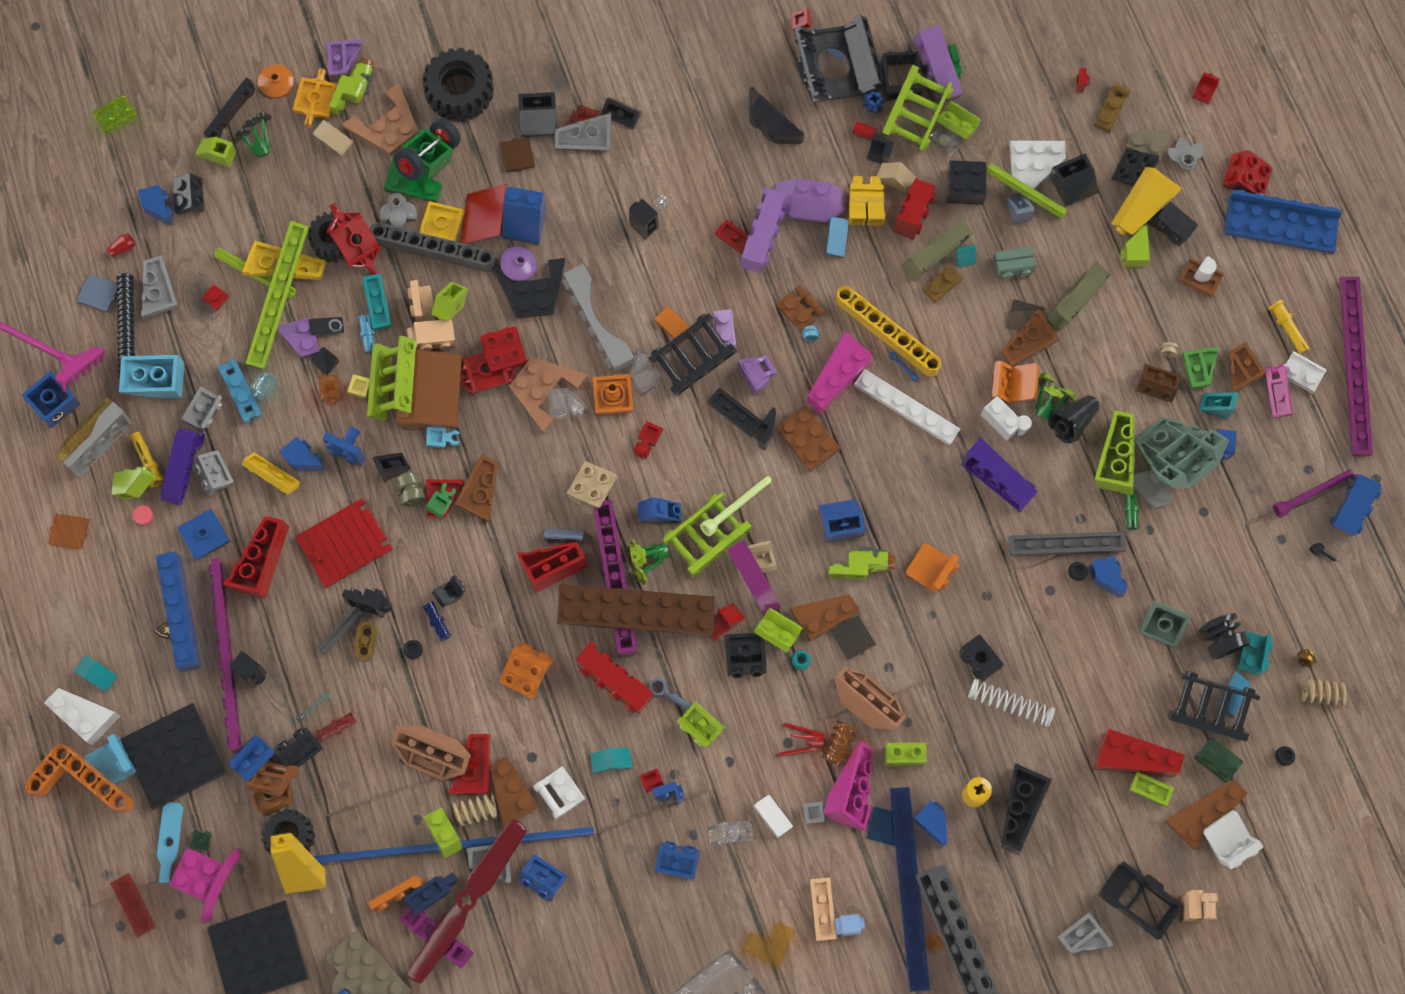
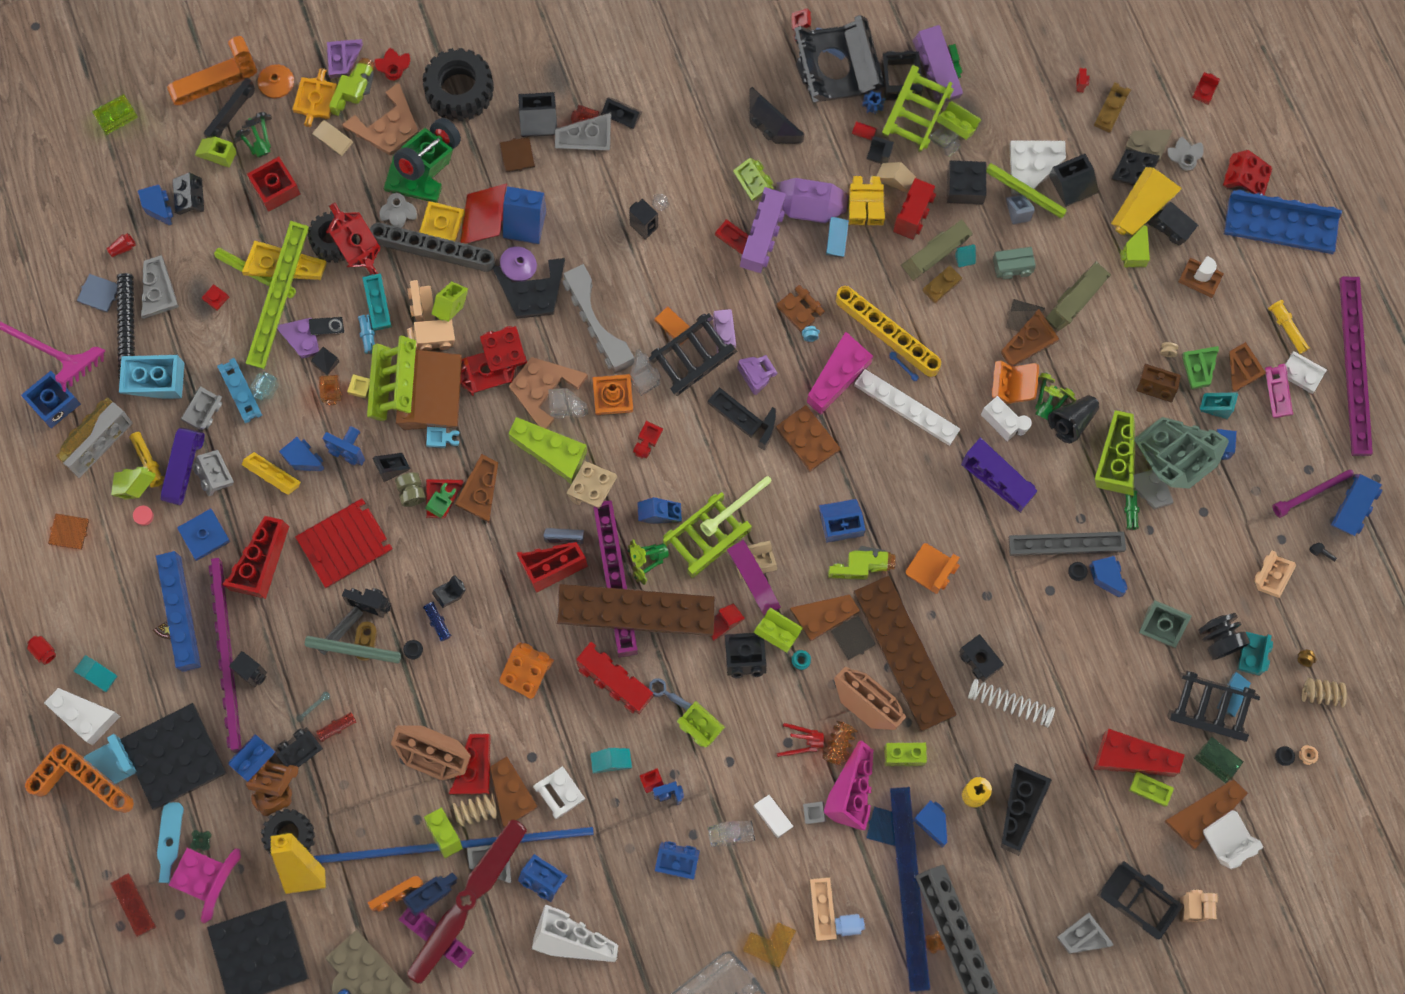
none -> red brick [27,636,57,665]
none -> orange beam [167,36,257,106]
none -> red brick [247,156,300,212]
none -> sand green axle [304,636,401,663]
none -> red plate [374,48,411,81]
none -> lime wedge [509,417,587,484]
none -> white wedge [532,905,618,962]
none -> lime bracket [733,158,775,201]
none -> reddish brown plate [853,575,957,732]
none -> light nougat bracket [1255,550,1296,598]
none -> light nougat plate [1299,745,1318,765]

